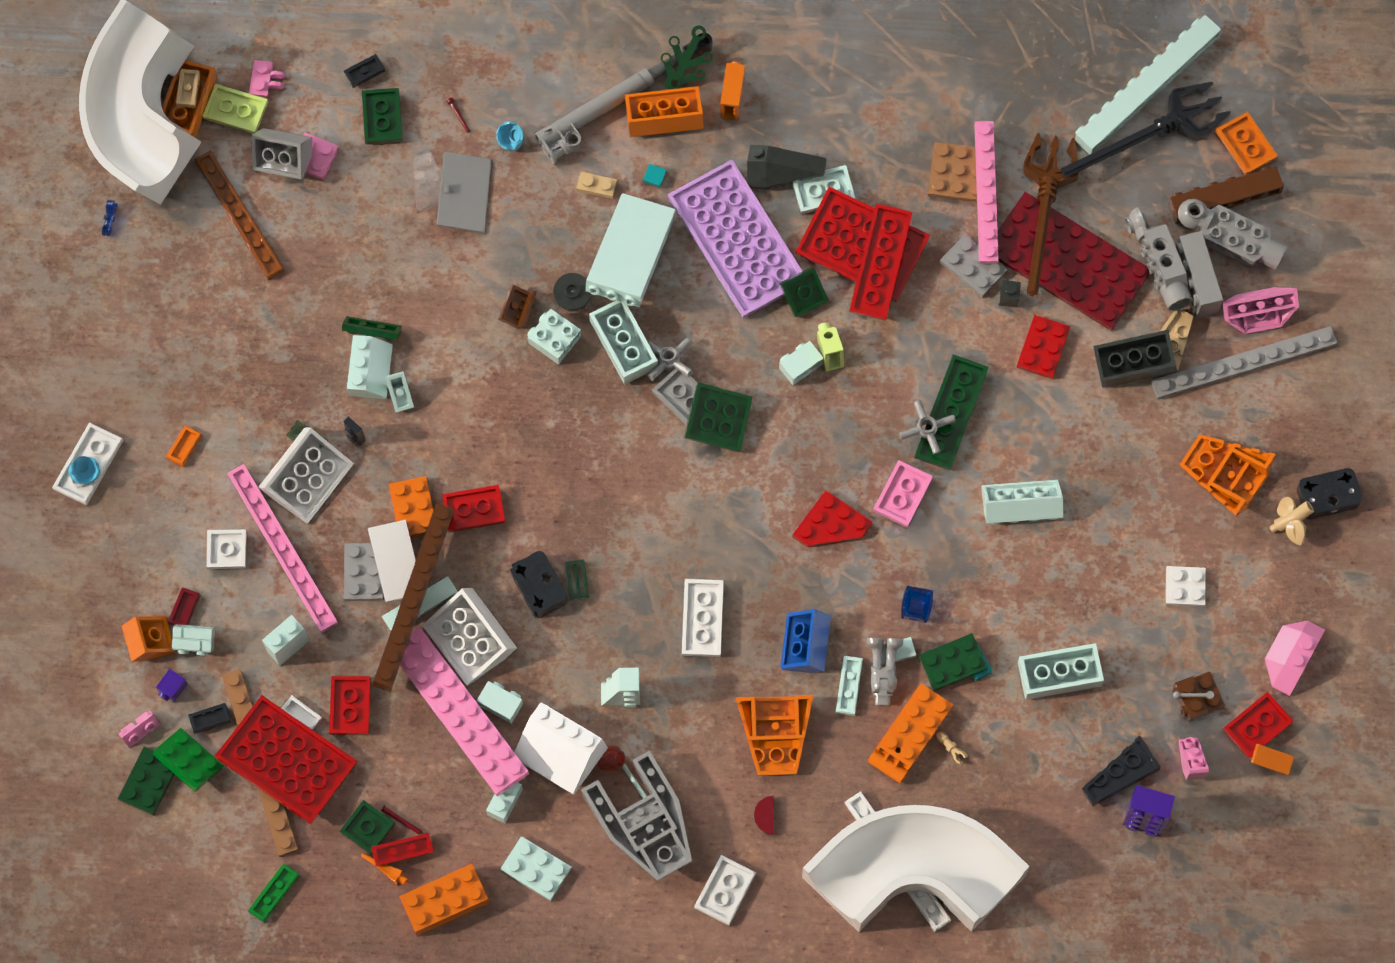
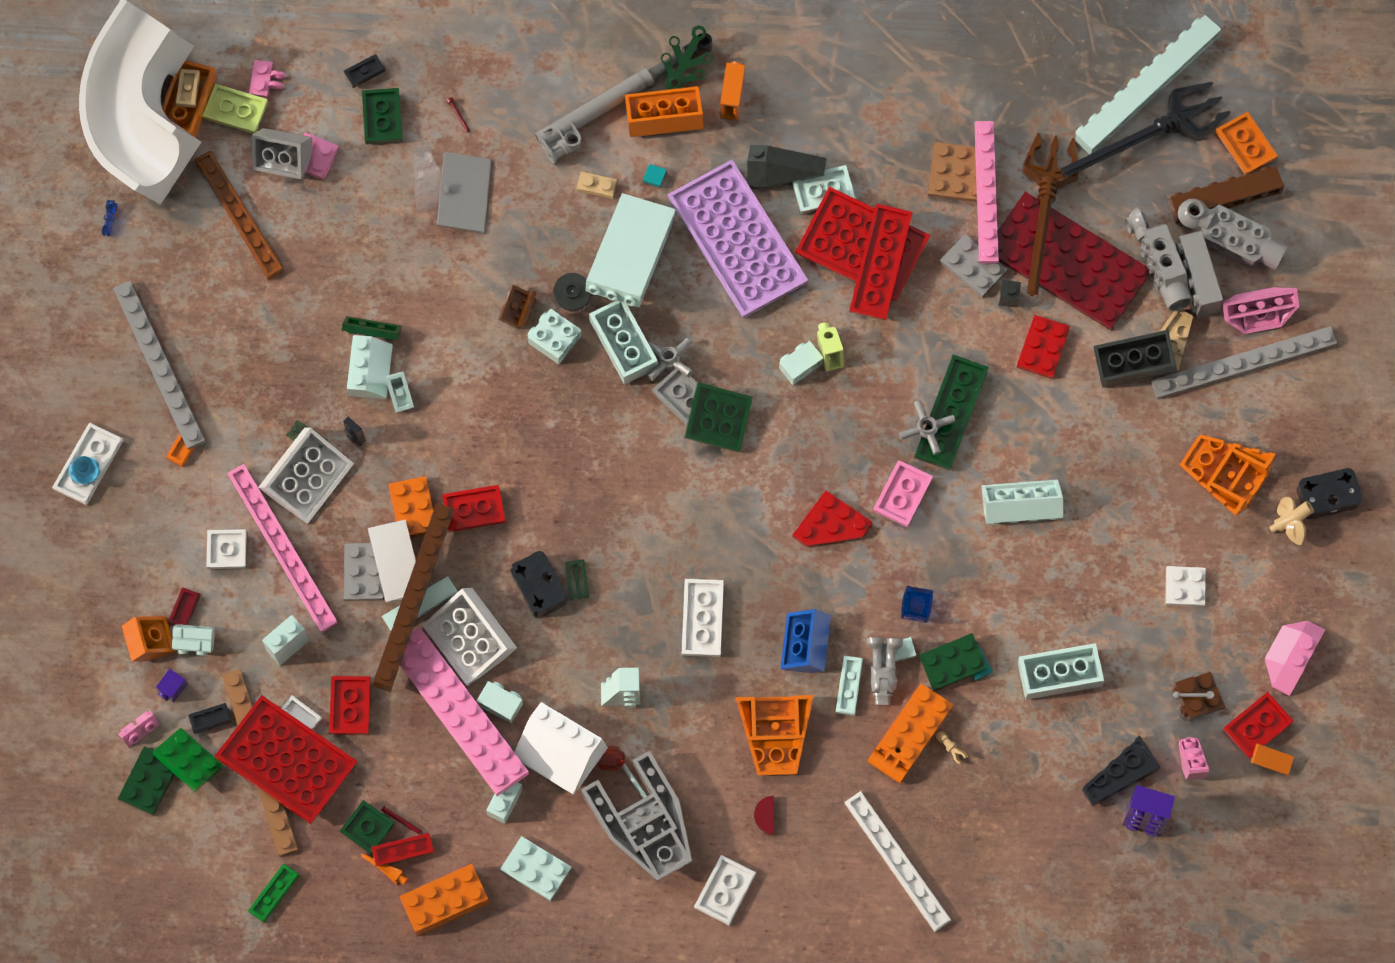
medium azure hair [496,121,524,151] -> none
dark green plate [779,267,829,317] -> none
white piece [802,805,1030,932] -> none
none -> light grey plate [113,281,205,449]

